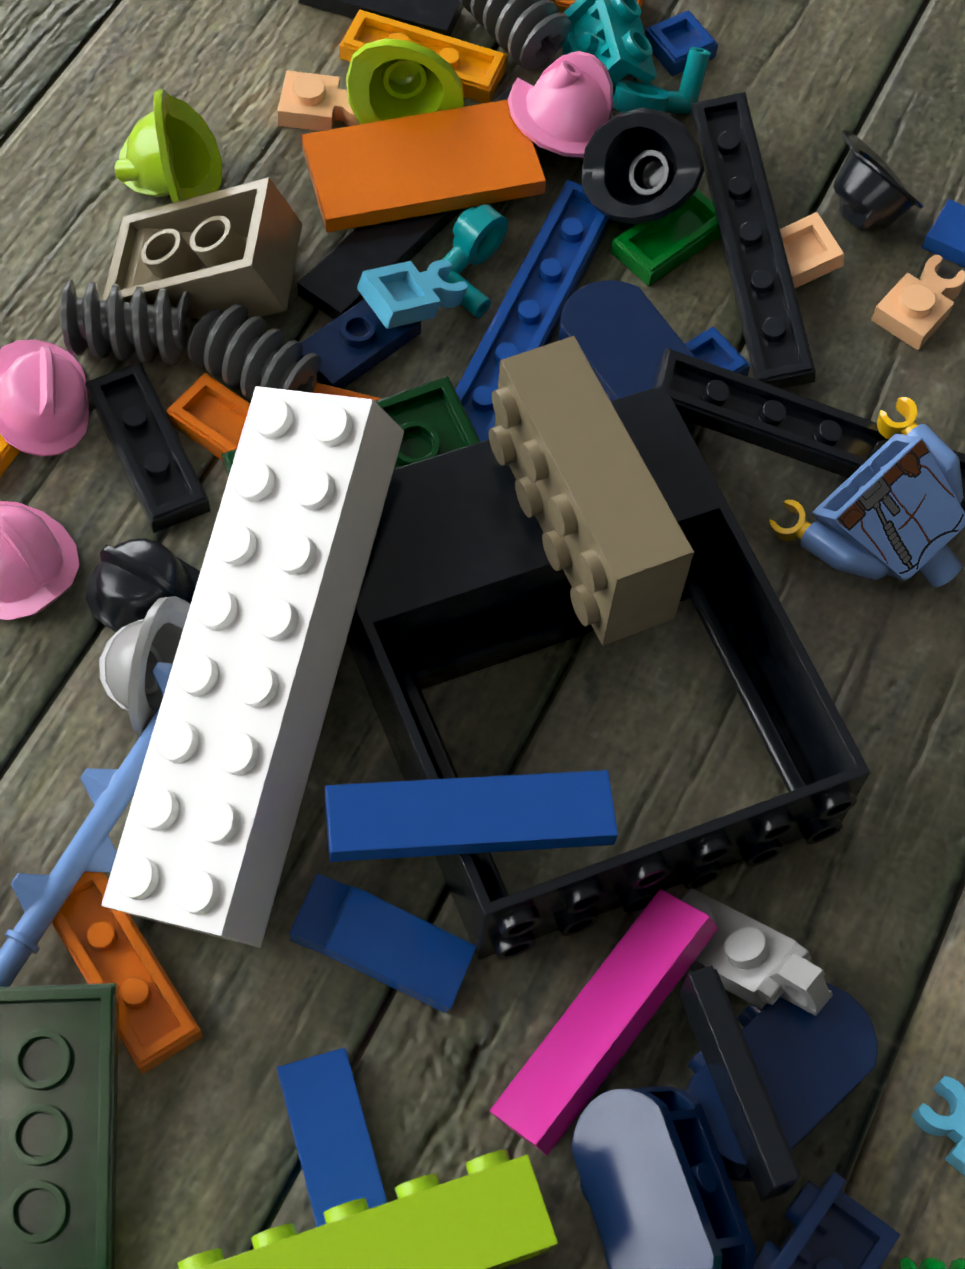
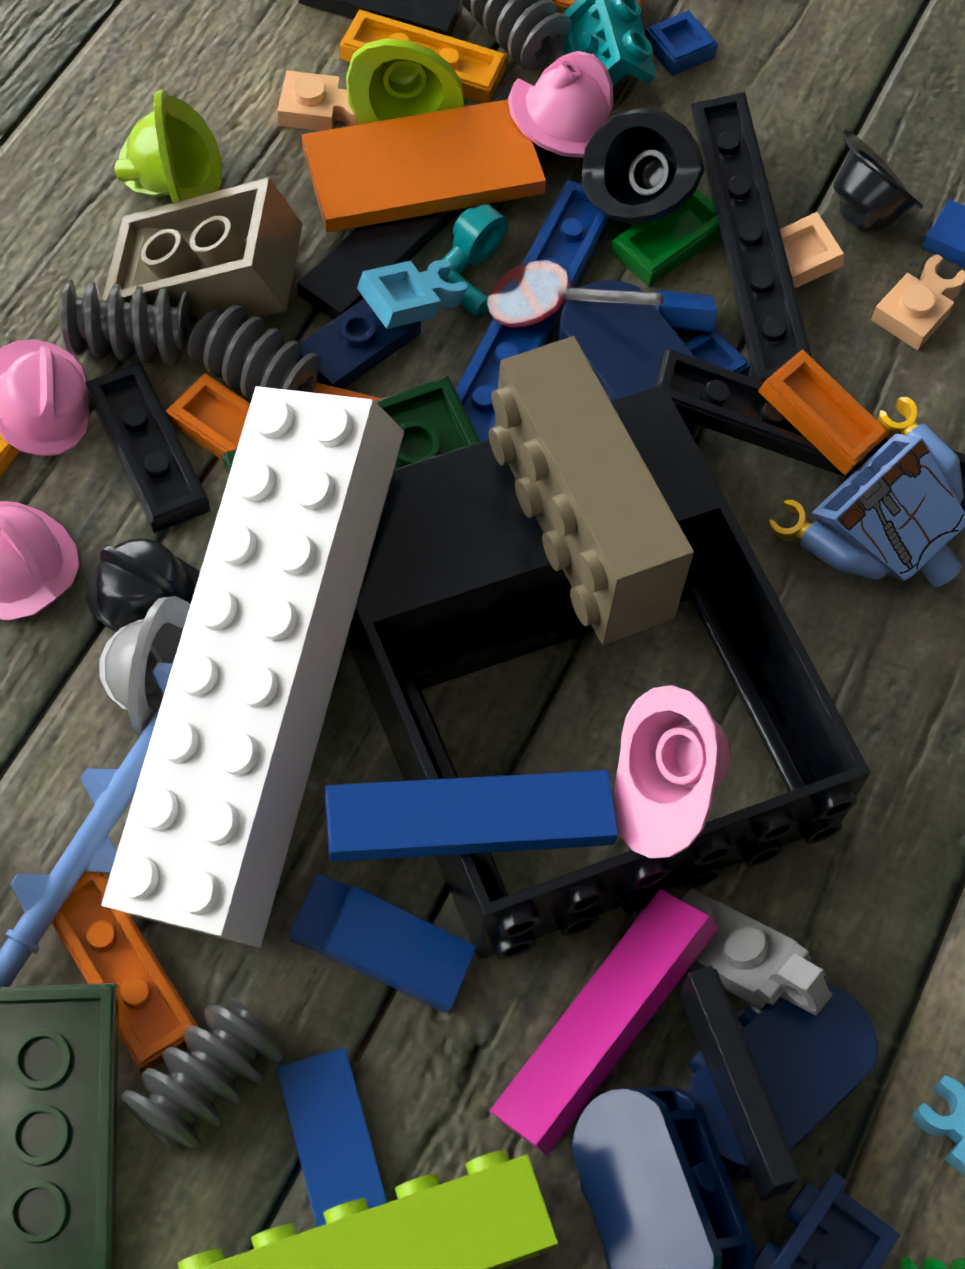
teal plate [613,47,711,115] -> none
none -> dark grey piece [120,993,283,1152]
none -> clear smoke piece [487,260,664,328]
none -> bright pink piece [613,685,731,859]
none -> blue tile [655,290,717,333]
none -> orange tile [758,349,890,476]

